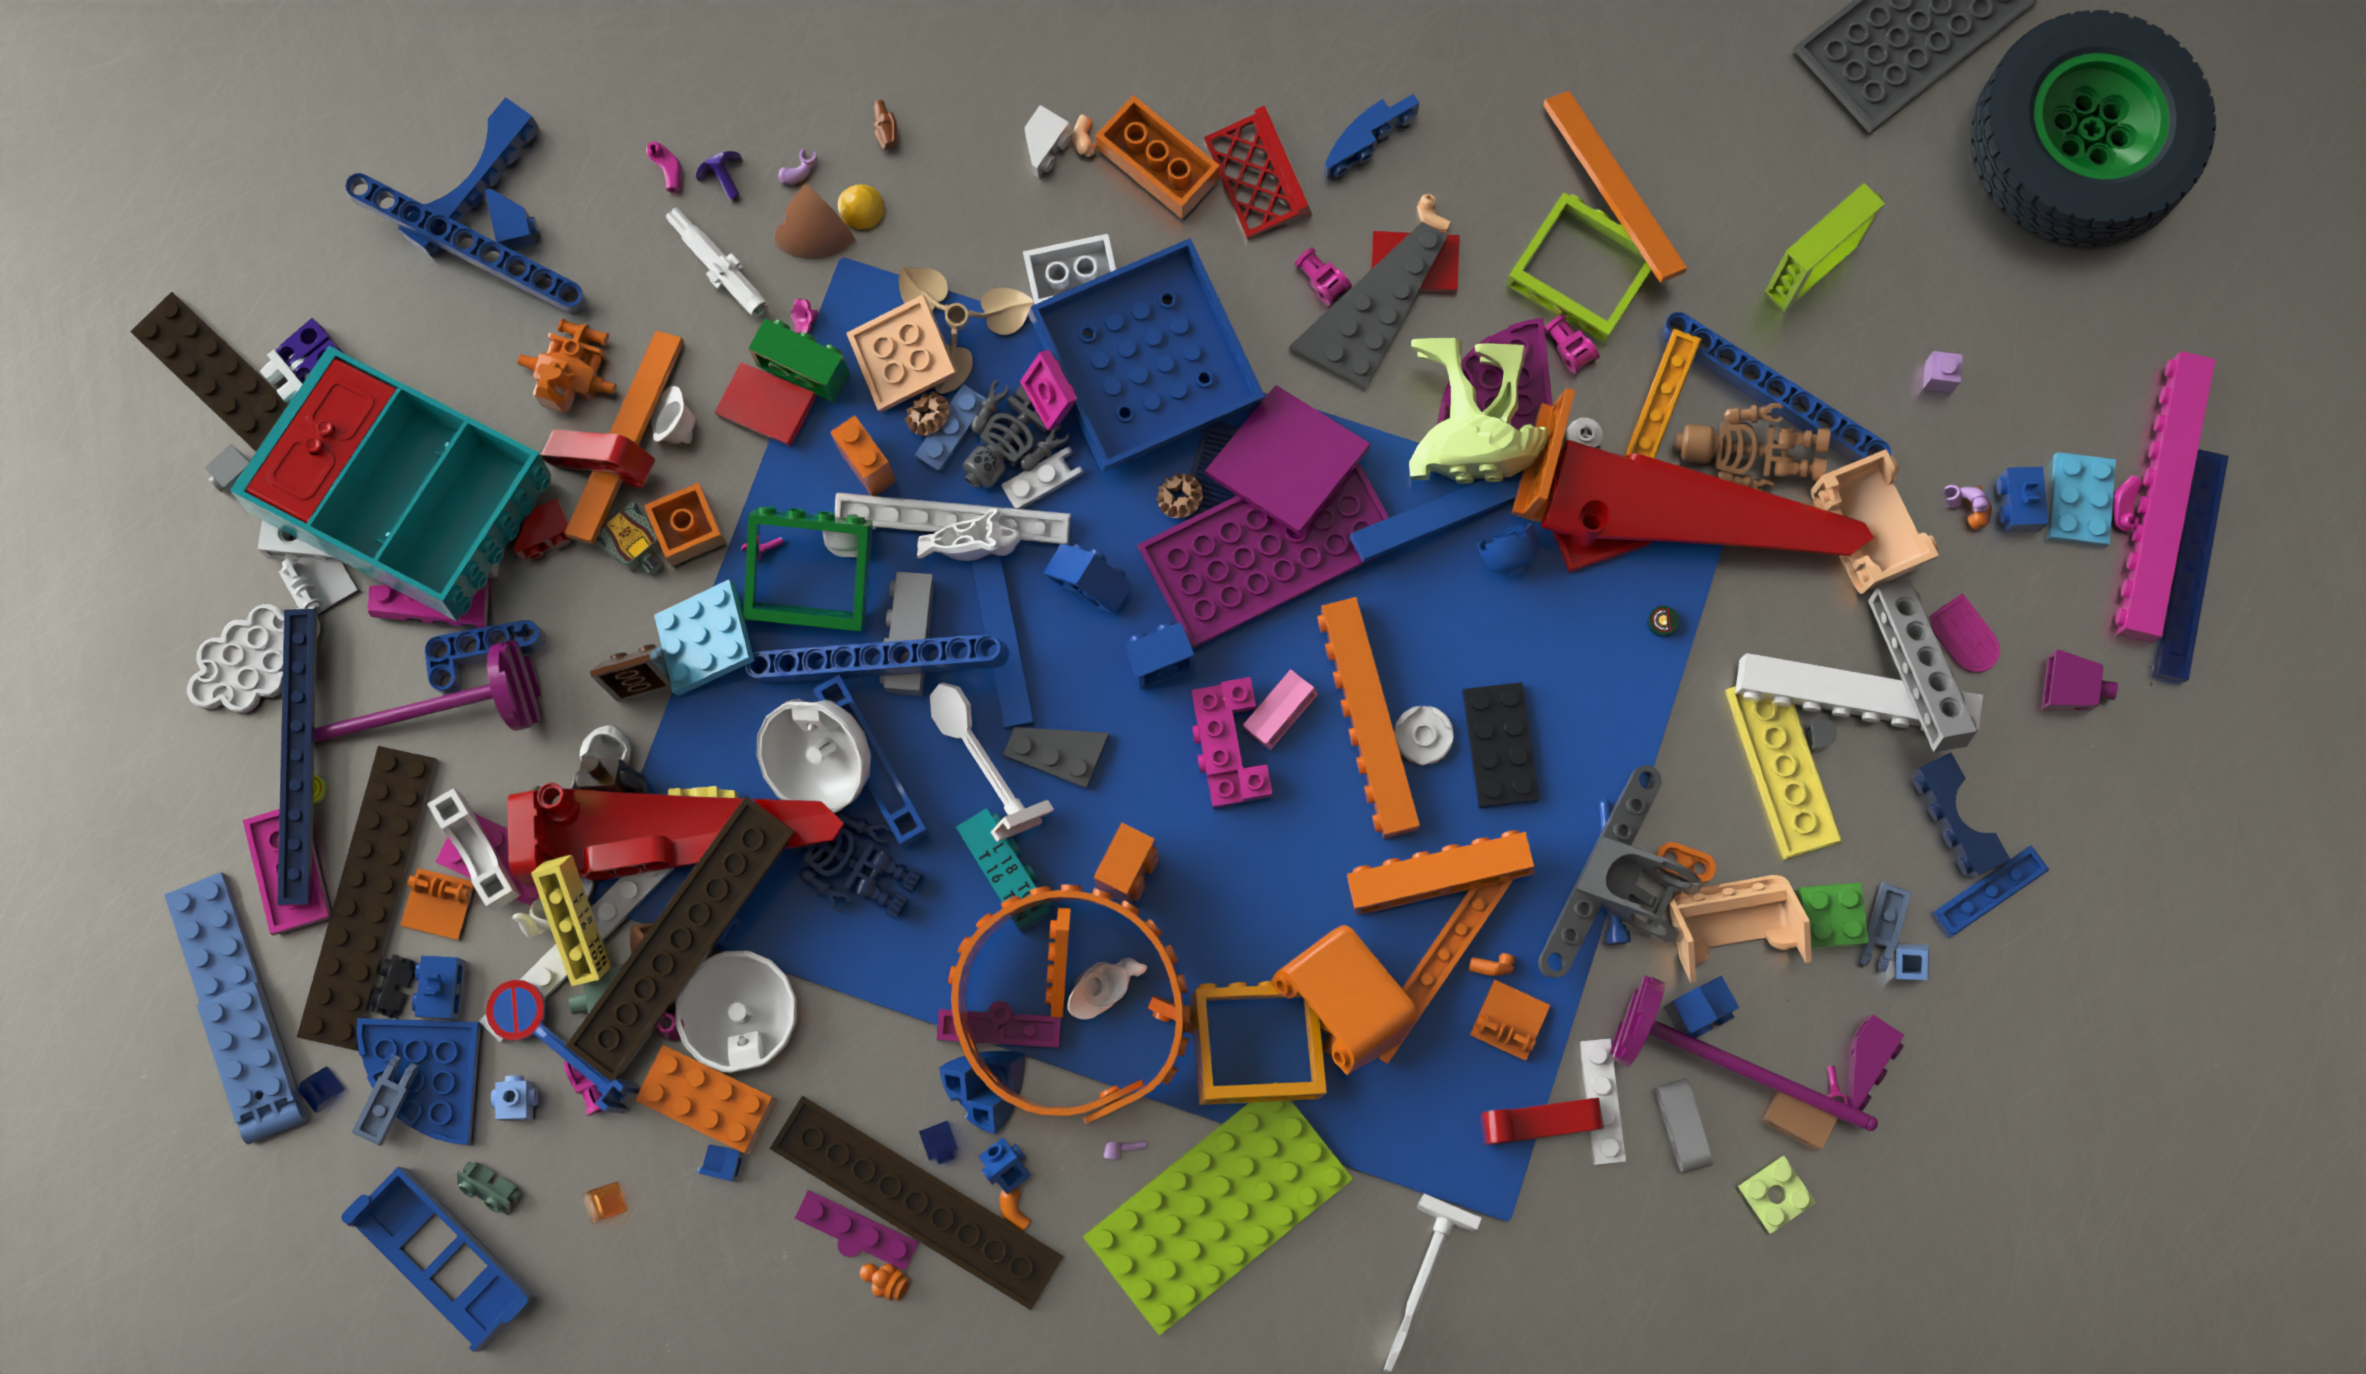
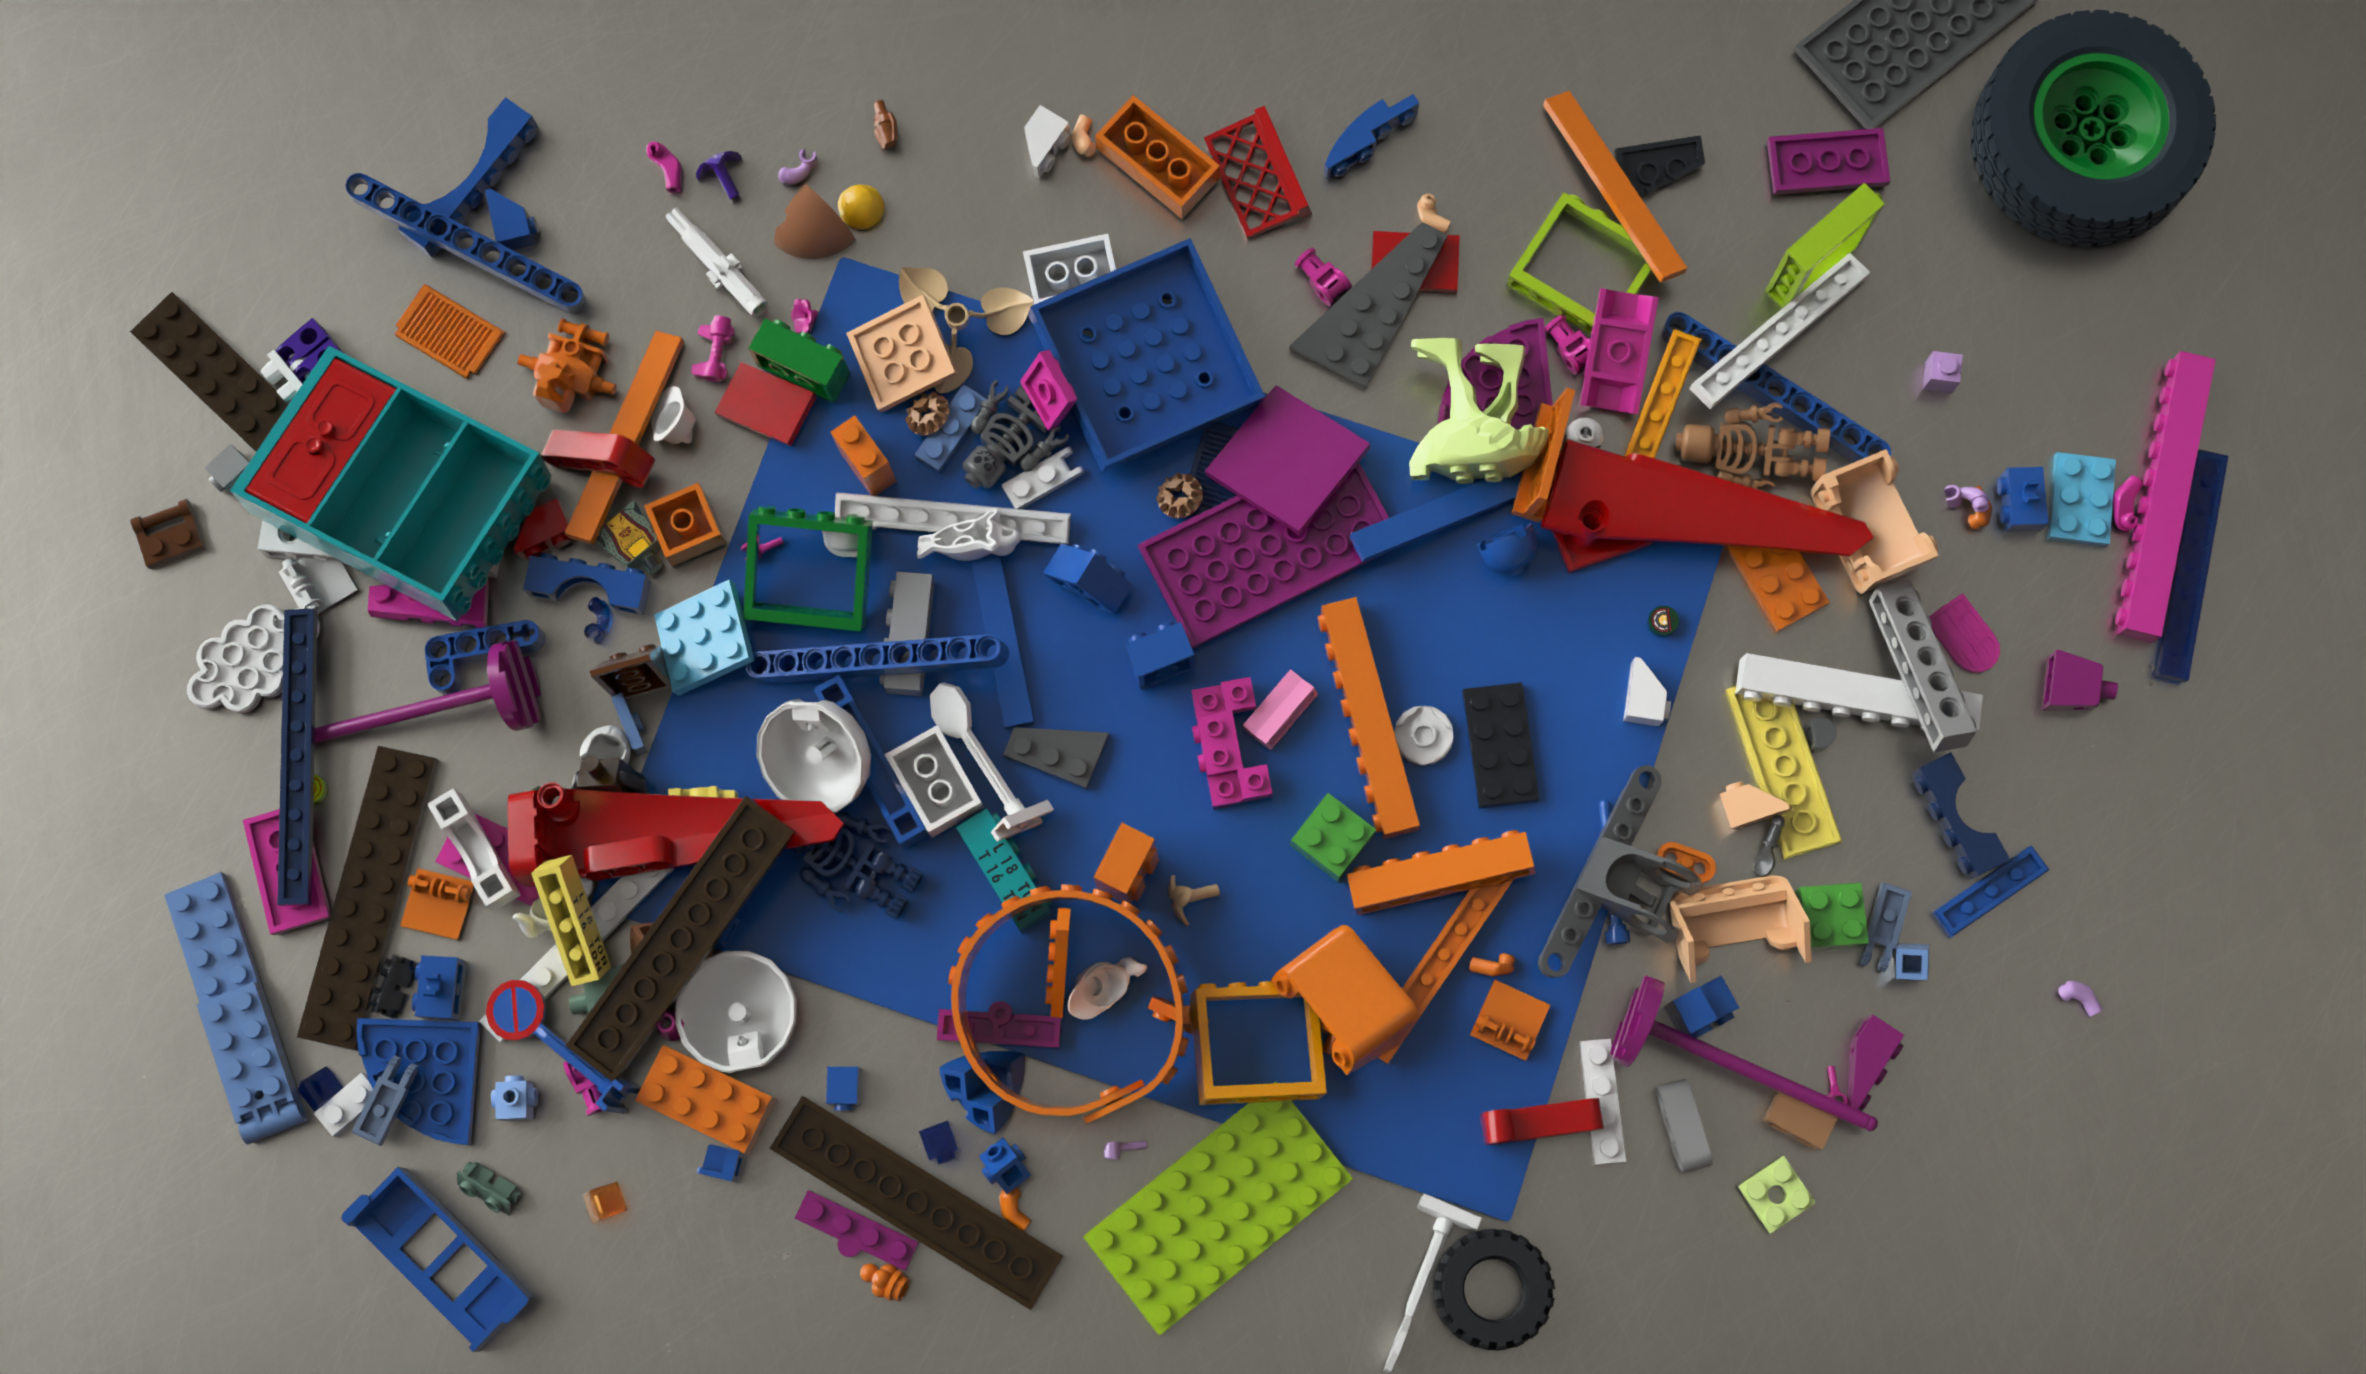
none -> reddish brown plate [130,499,206,569]
none -> white plate [314,1073,373,1137]
none -> orange window [395,283,505,379]
none -> blue arch [523,553,651,615]
none -> clear blue arm [584,597,610,644]
none -> medium blue plate [612,693,648,756]
none -> dark pink piece [691,315,734,382]
none -> blue brick [826,1067,862,1111]
none -> white brick [885,725,984,838]
none -> tan plant [1168,875,1220,926]
none -> bright green brick [1290,793,1376,882]
none -> black tyre [1433,1229,1555,1351]
none -> dark pink piece [1580,288,1659,414]
none -> black wing [1614,135,1705,198]
none -> white slope [1623,657,1671,727]
none -> white plate [1689,253,1871,409]
none -> light nougat slope [1720,781,1793,830]
none -> orange plate [1724,545,1830,632]
none -> dark grey piece [1754,815,1785,877]
none -> magenta plate [1767,128,1891,195]
none -> lavender arm [2059,980,2103,1017]

